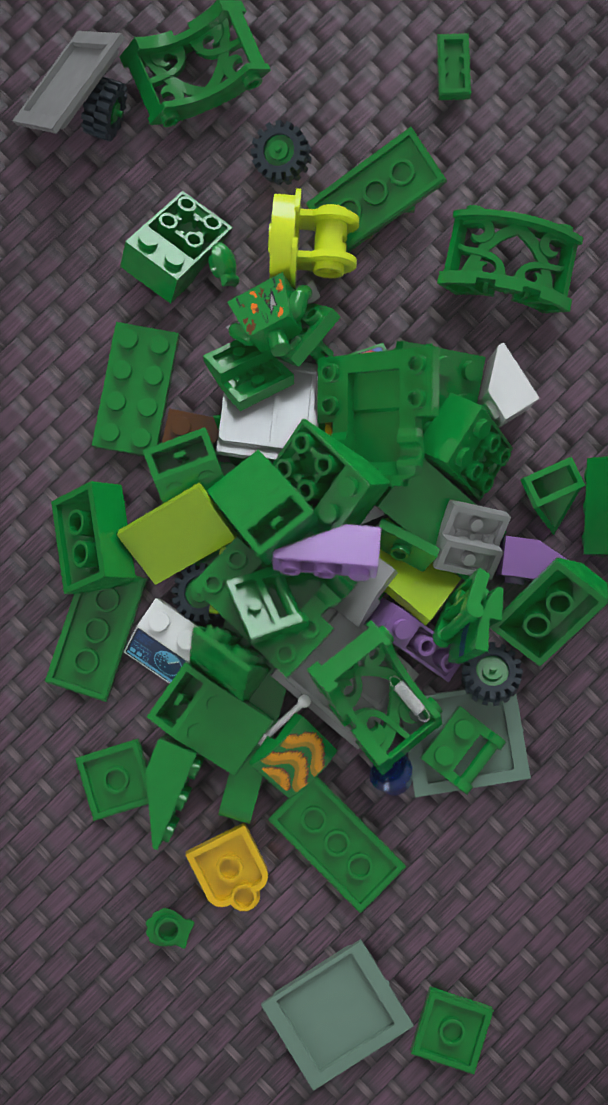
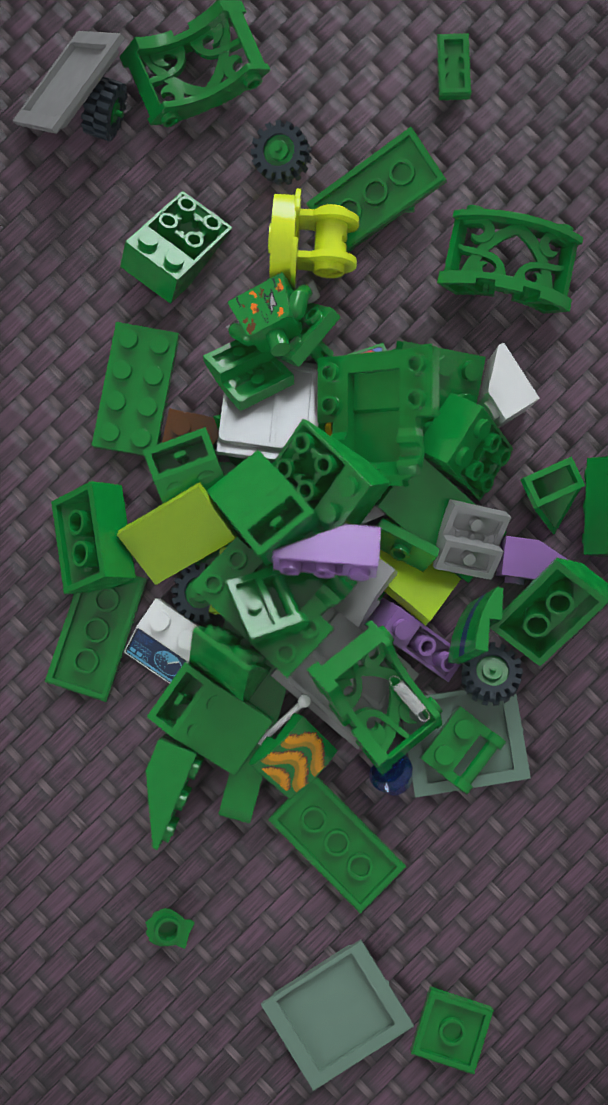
green tile [75,738,149,821] -> none
yellow plate [185,822,268,911] -> none
green animal [208,242,240,287] -> none
green plate [432,567,490,648] -> none

